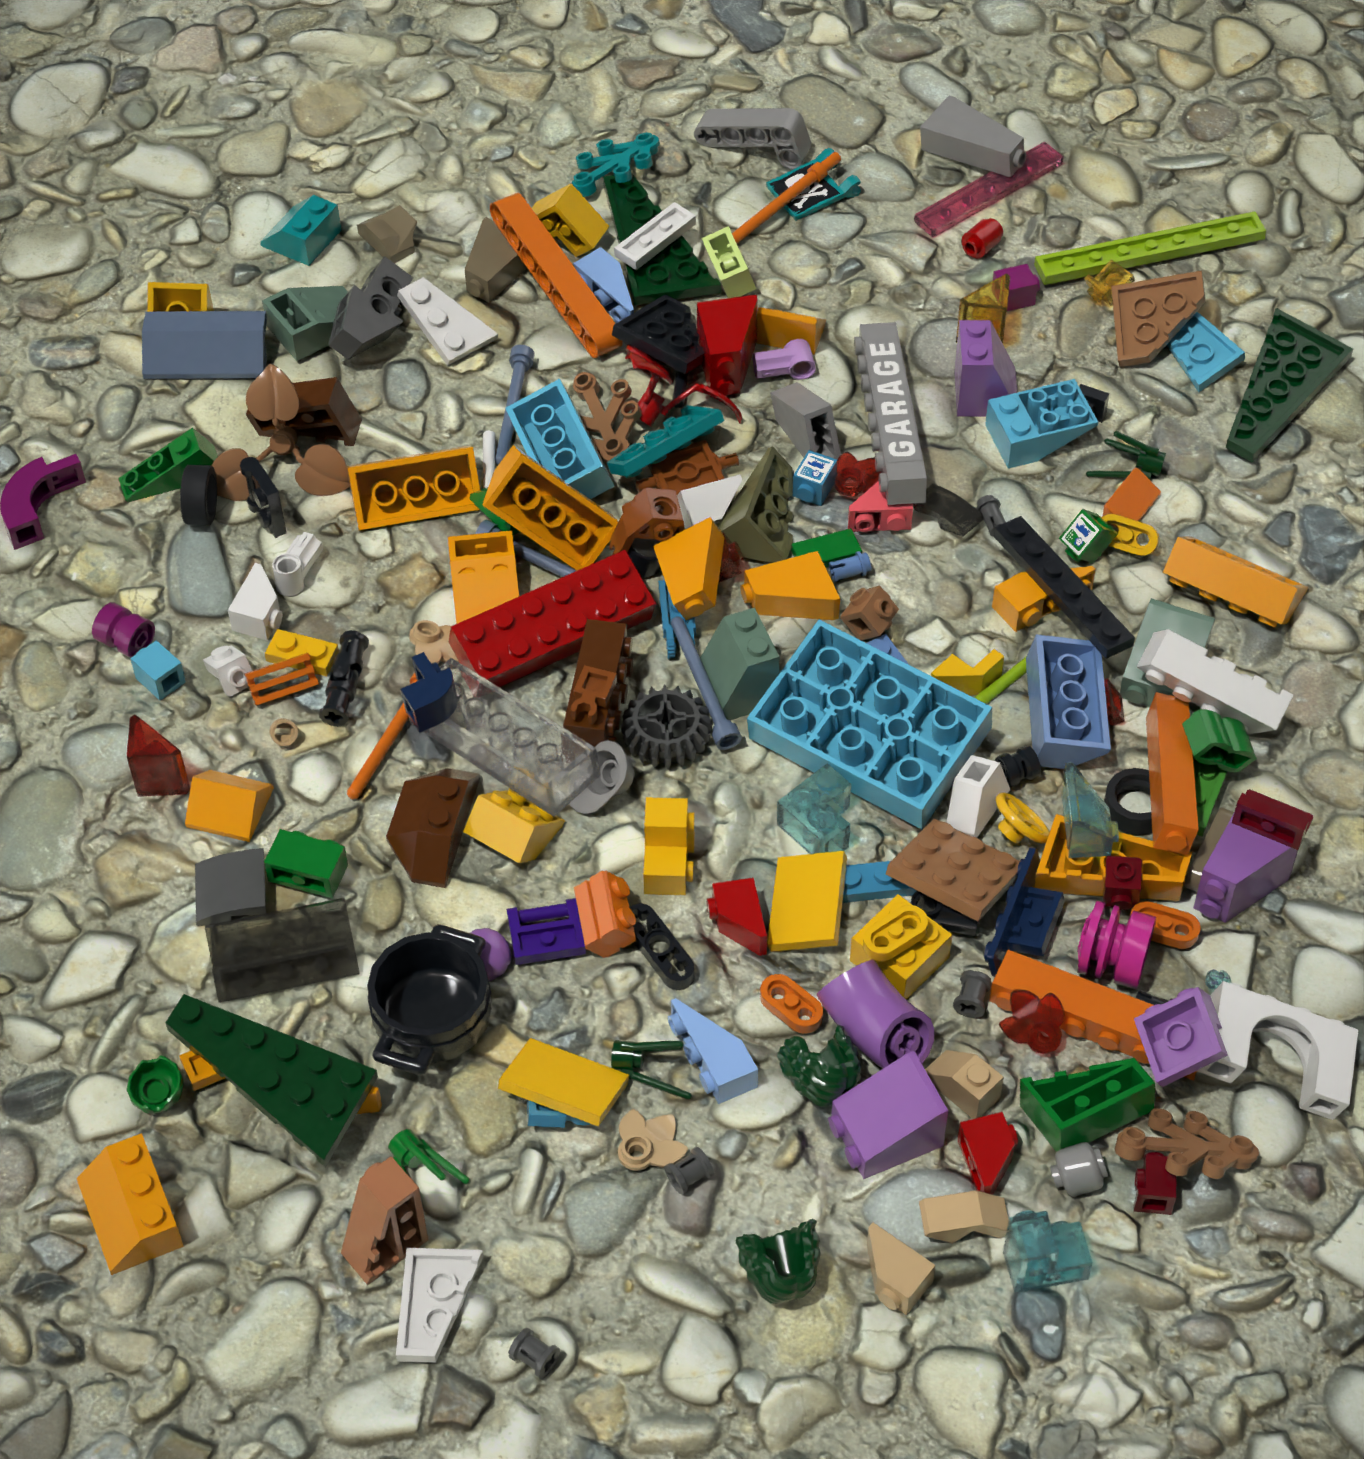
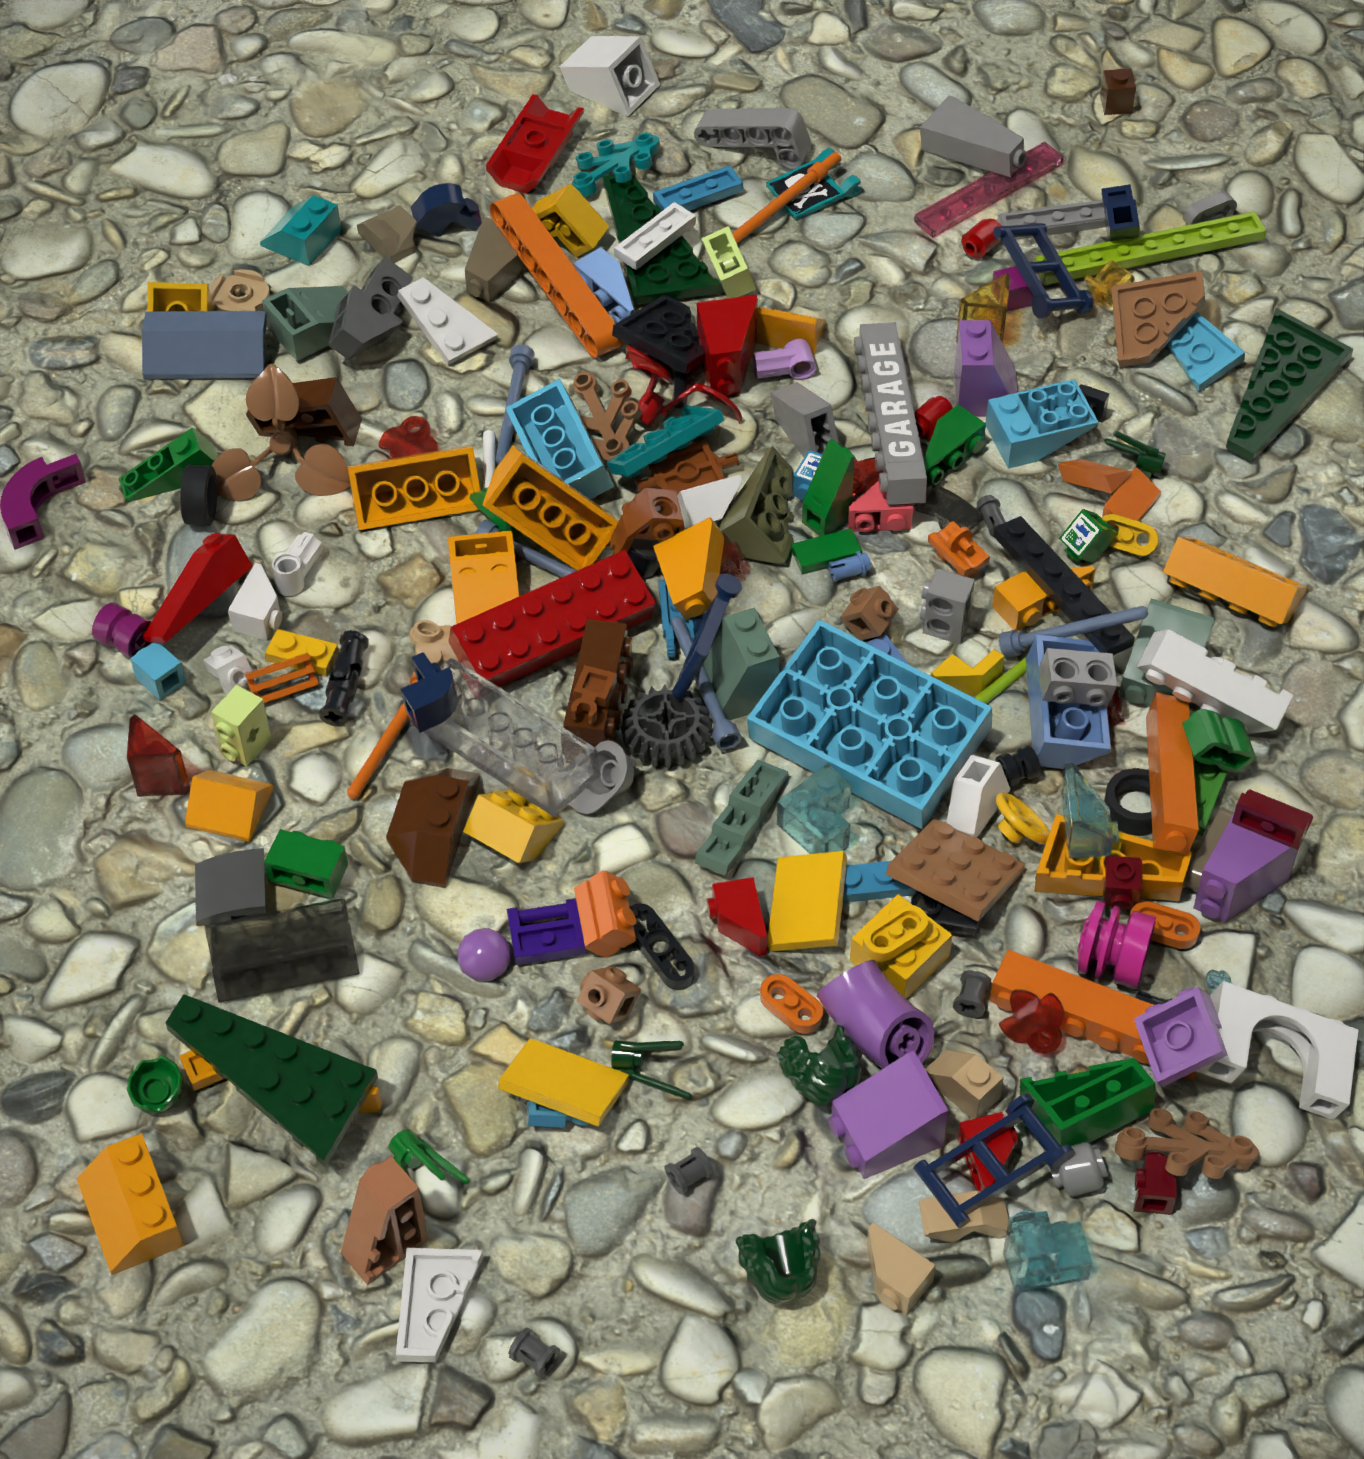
black plate [240,457,286,538] -> none
tan hinge [269,718,298,746] -> none
black piece [367,924,492,1075] -> none
tan plate [618,1109,688,1171] -> none
yellow brick [643,797,695,895] -> none
light blue slope [668,998,758,1104] -> none
light orange slope [740,551,840,620] -> none
dark blue bracket [984,847,1065,977] -> none
none -> red wedge [143,533,253,643]
none -> tan plate [210,269,270,311]
none -> yellowish green brick [211,685,271,767]
none -> clear red plate [378,416,438,459]
none -> dark blue brick [411,183,482,236]
none -> red piece [485,94,584,194]
none -> white slope [559,36,660,116]
none -> medium nougat brick [576,966,642,1024]
none -> dark azure plate [653,165,743,211]
none -> dark blue piece [672,574,742,699]
none -> sand green slope [695,760,788,876]
none -> green slope [802,439,855,536]
none -> dark blue piece [913,1094,1075,1228]
none -> red brick [914,396,953,439]
none -> light grey brick [920,569,975,644]
none -> green slope [923,404,986,490]
none -> orange hips [928,521,990,578]
none -> dark blue piece [993,223,1094,319]
none -> light grey tile [997,200,1106,240]
none -> sand blue piece [999,606,1148,658]
none -> light grey brick [1038,648,1117,706]
none -> orange slope [1058,459,1131,494]
none -> reddish brown brick [1100,69,1136,115]
none -> dark blue brick [1101,184,1140,241]
none -> light grey beam [1183,191,1237,225]

